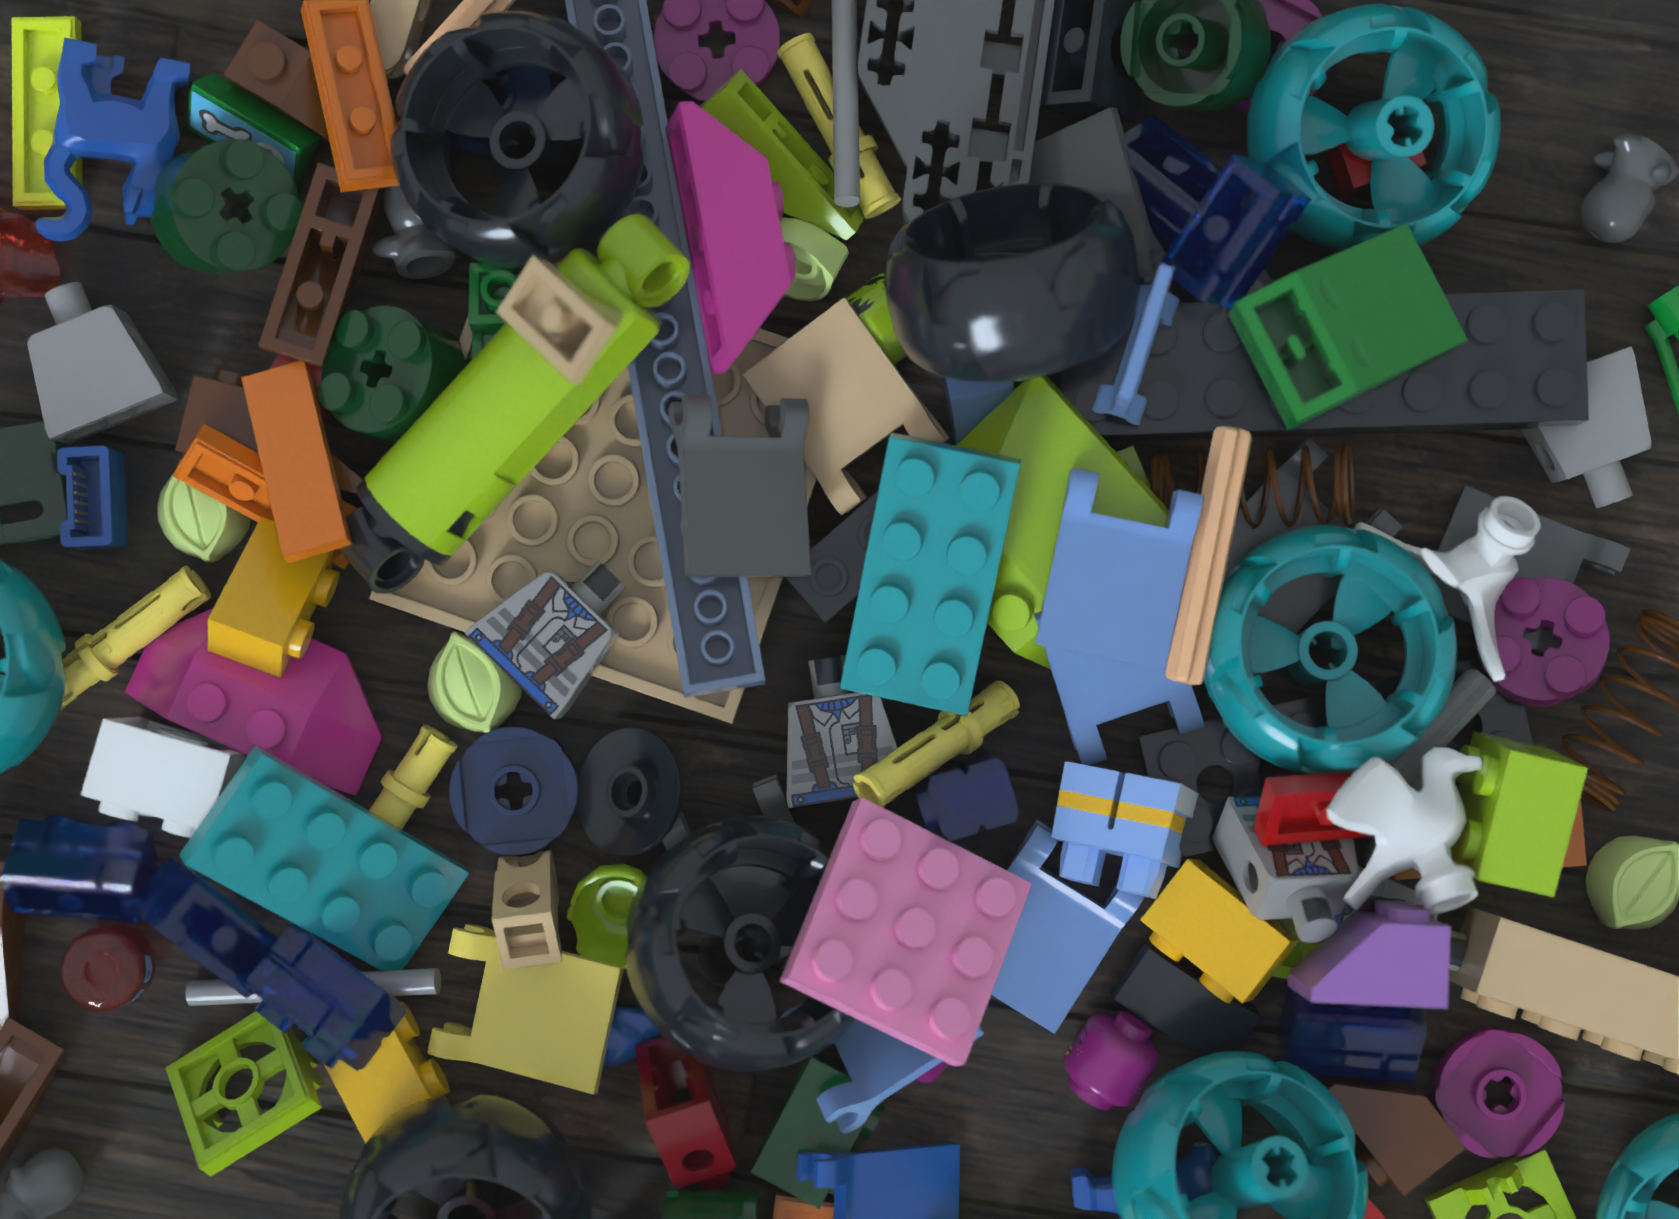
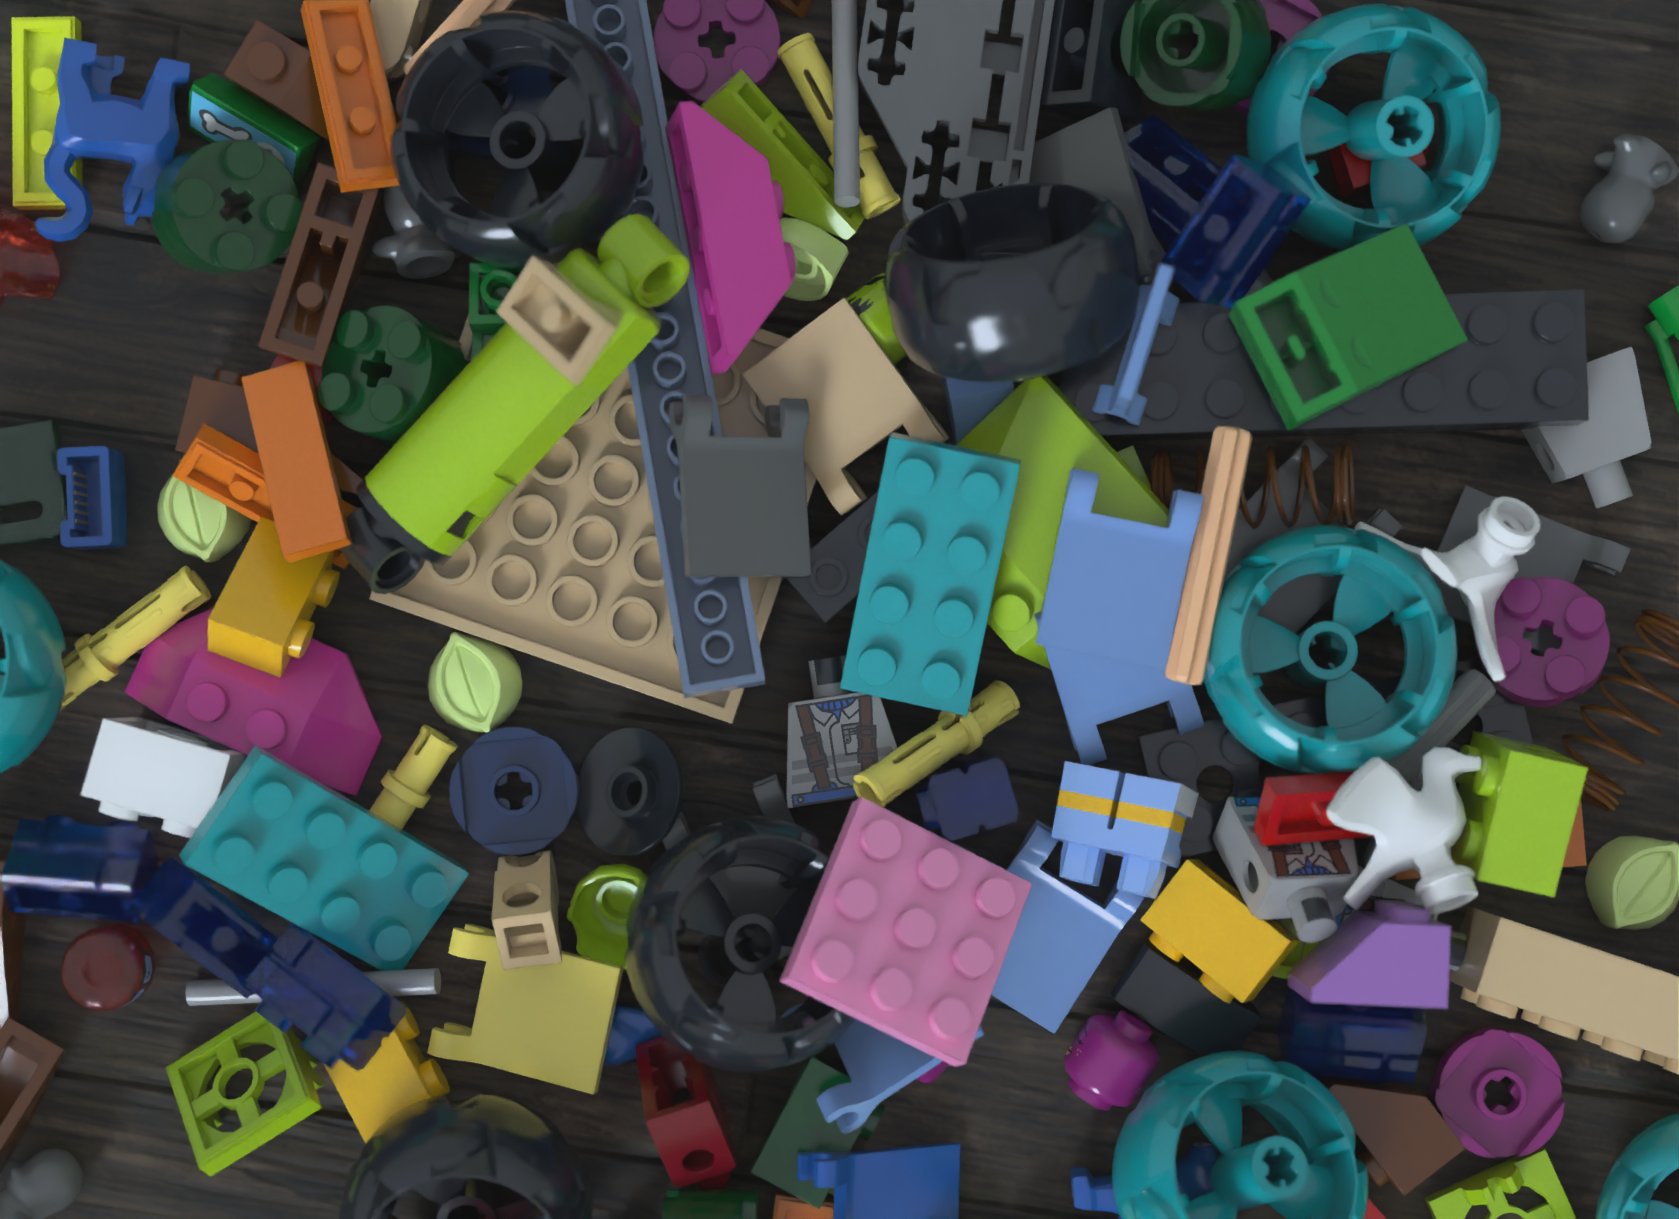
light grey torso [27,282,179,445] -> none
torso [465,560,626,719] -> none

